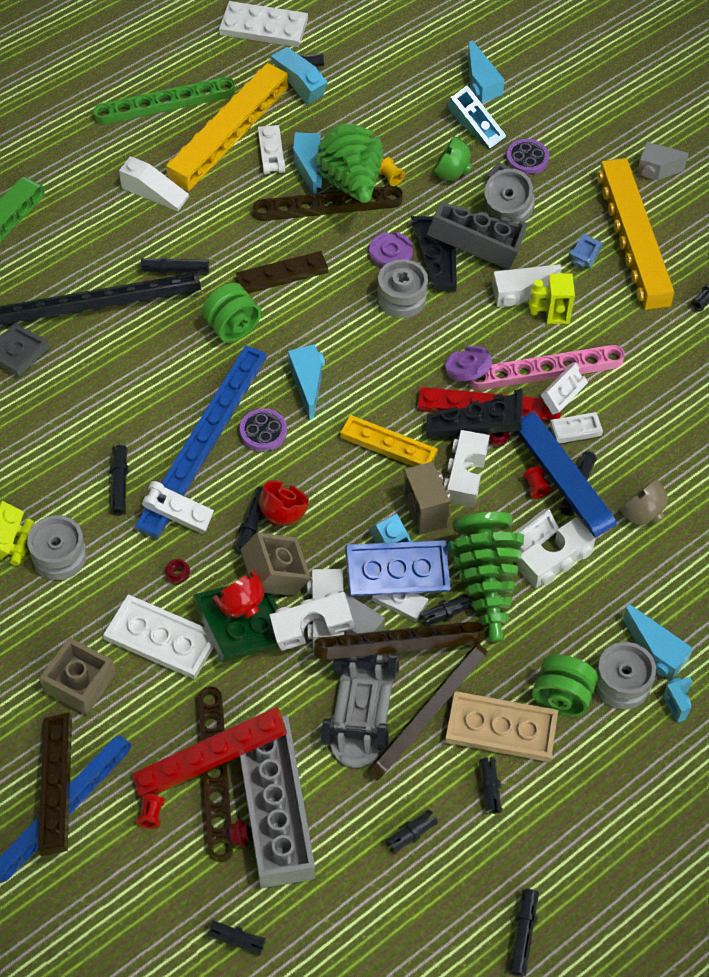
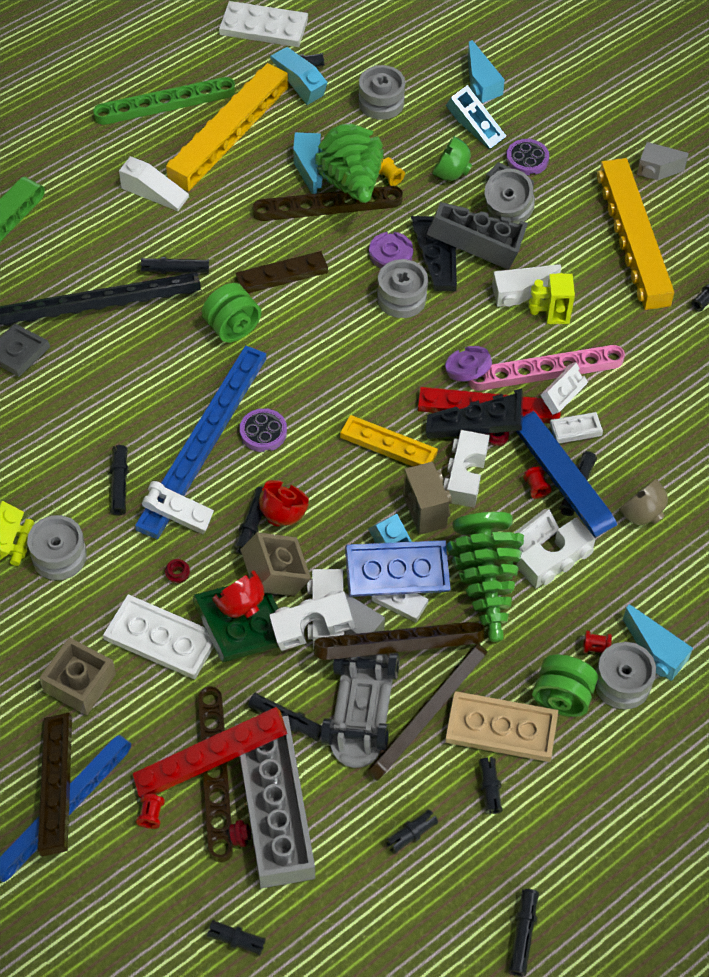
white plate [258,125,285,174] -> none
medium azure slope [288,344,325,419] -> none
black pin [419,593,472,626] -> none
medium blue bracket [569,233,603,269] -> none
medium azure bracket [663,677,692,723] -> none
none -> black pin [248,692,322,741]
none -> light grey wheel [359,65,405,120]
none -> red bush [583,630,612,654]

